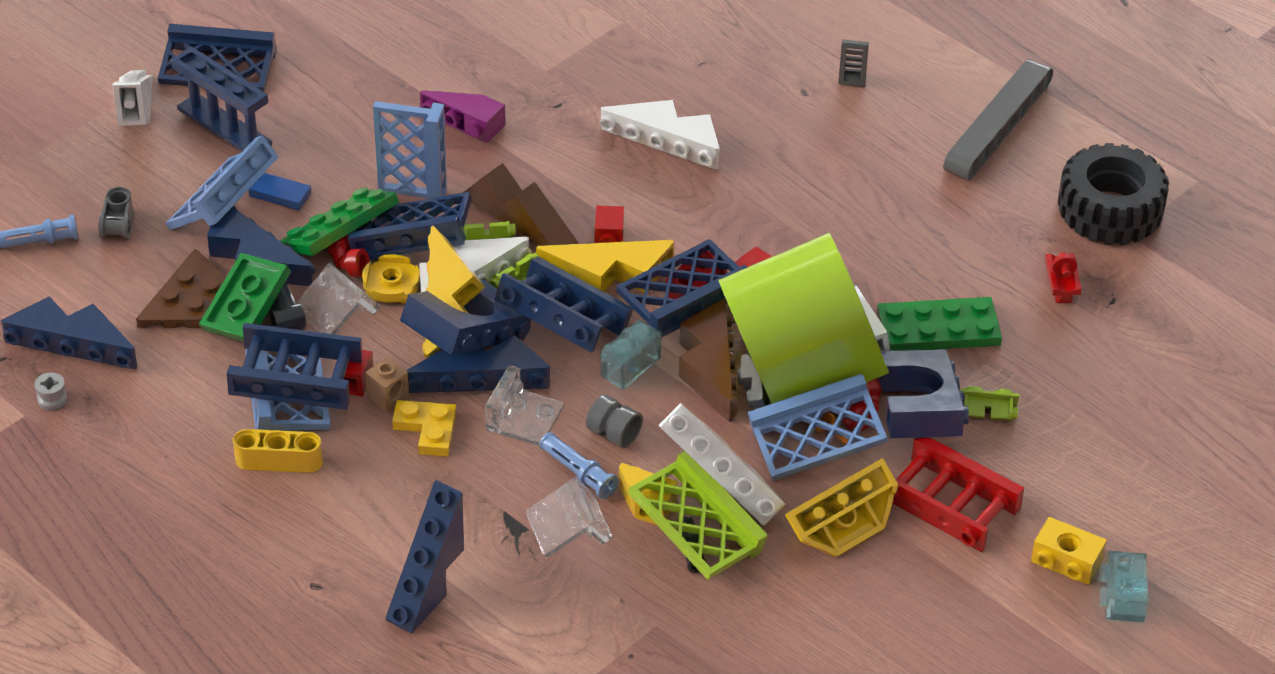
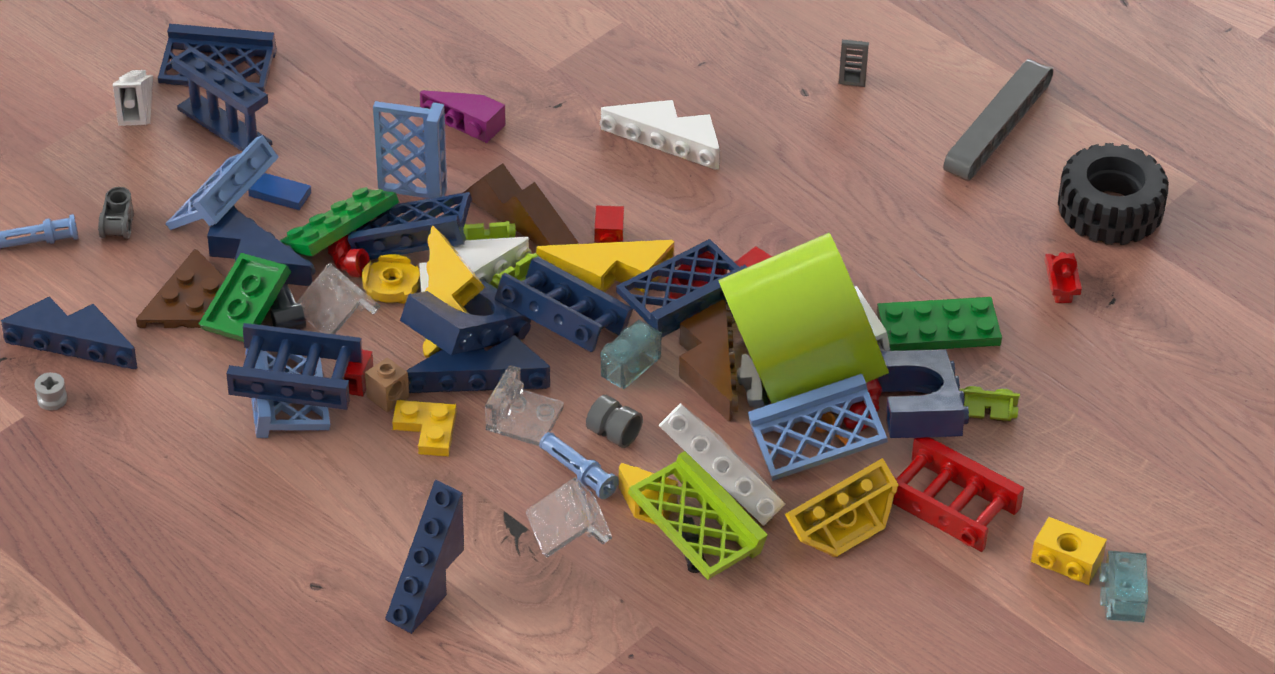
yellow beam [233,429,323,473] -> none

